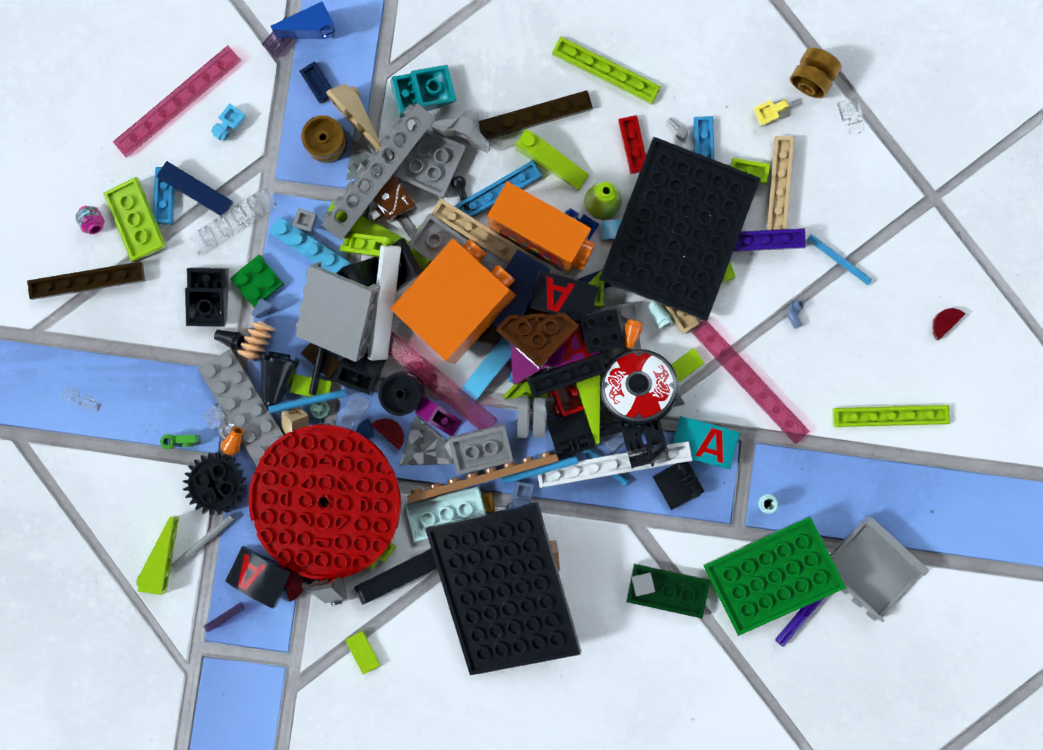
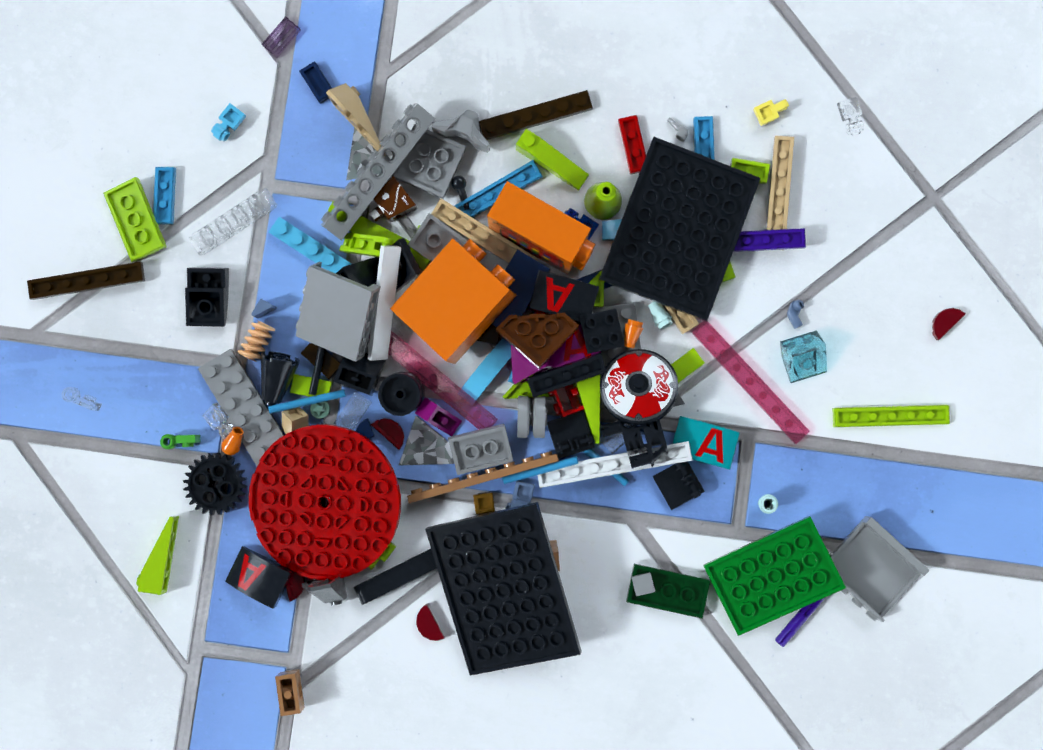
dark pink head [75,205,105,235] -> none
clear pink tile [113,45,241,158] -> none
dark blue tile [156,161,234,218] -> none
light grey bar [171,514,235,570] -> none
clear purple tile [203,602,244,632] -> none
black cone [214,329,245,350] -> none
green plate [230,255,284,308] -> none
blue slope [270,1,335,39] -> none
light grey tile [292,208,318,233] -> none
pearl gold wheel [301,115,347,163] -> none
lime tile [345,630,381,675] -> none
teal slope [390,65,457,118] -> none
light aqua tile [404,486,486,542] -> none
lime tile [552,36,661,104] -> none
pearl gold wheel [790,47,842,98] -> none
dark azure bar [807,234,872,285] -> none
none -> medium nougat brick [275,669,305,716]
none -> dark red tile [416,603,445,641]
none -> clear light blue slope [780,330,827,383]

